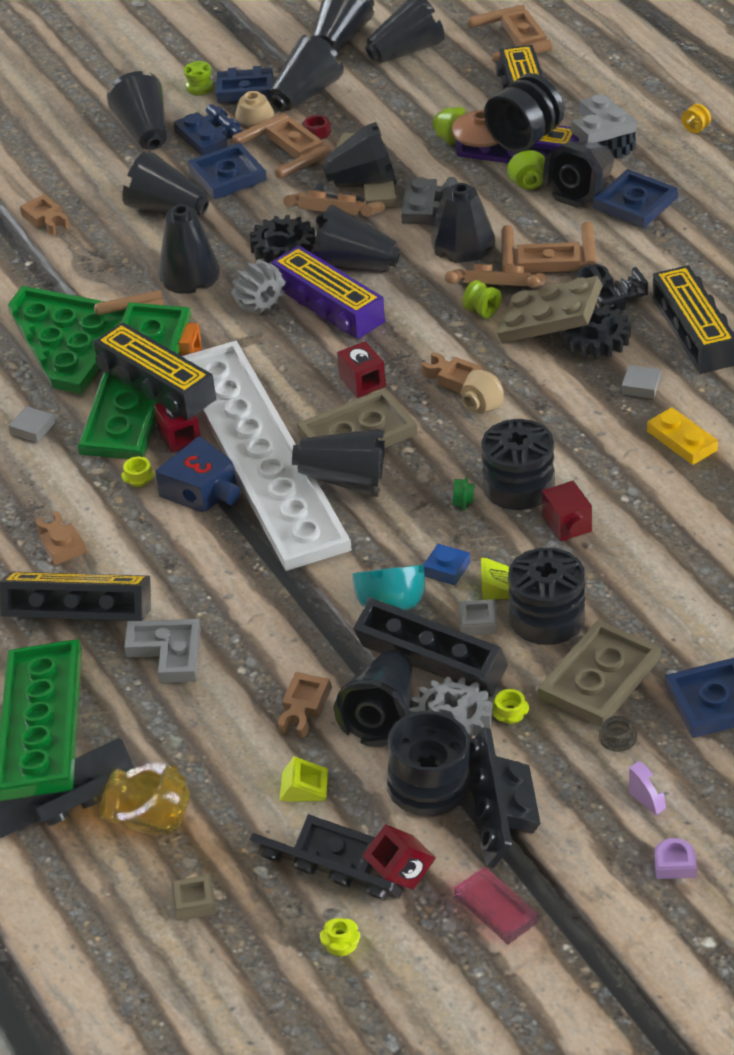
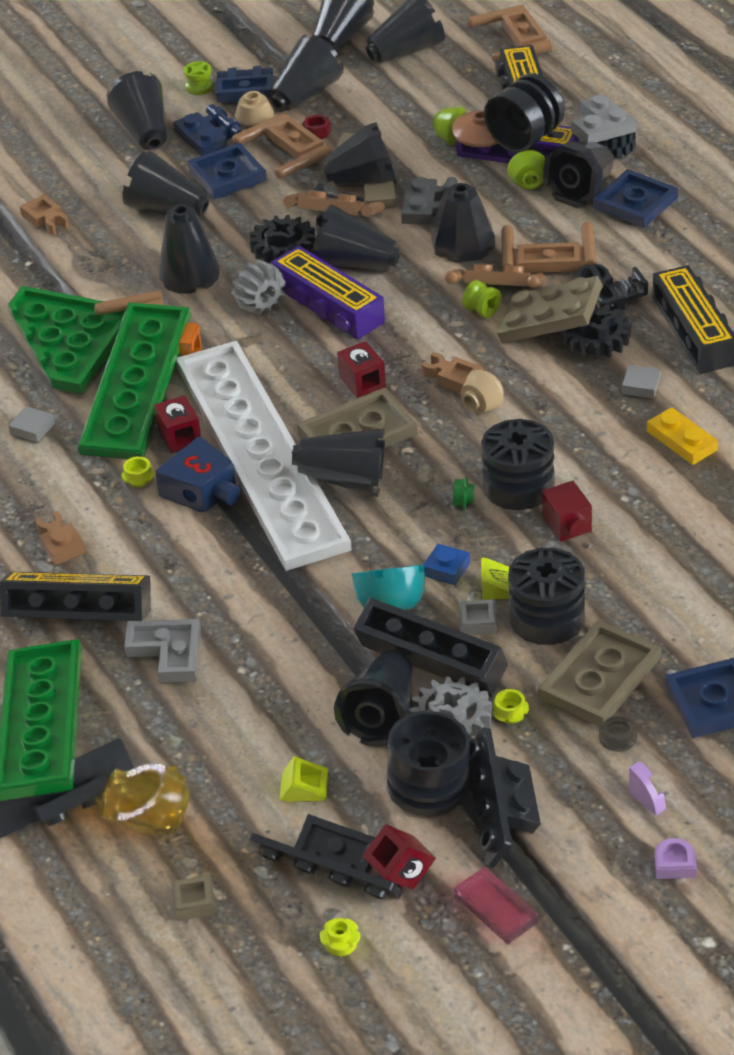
black brick [94,322,216,420] -> none
medium nougat plate [278,672,332,738] -> none
yellow bush [681,103,711,134] -> none

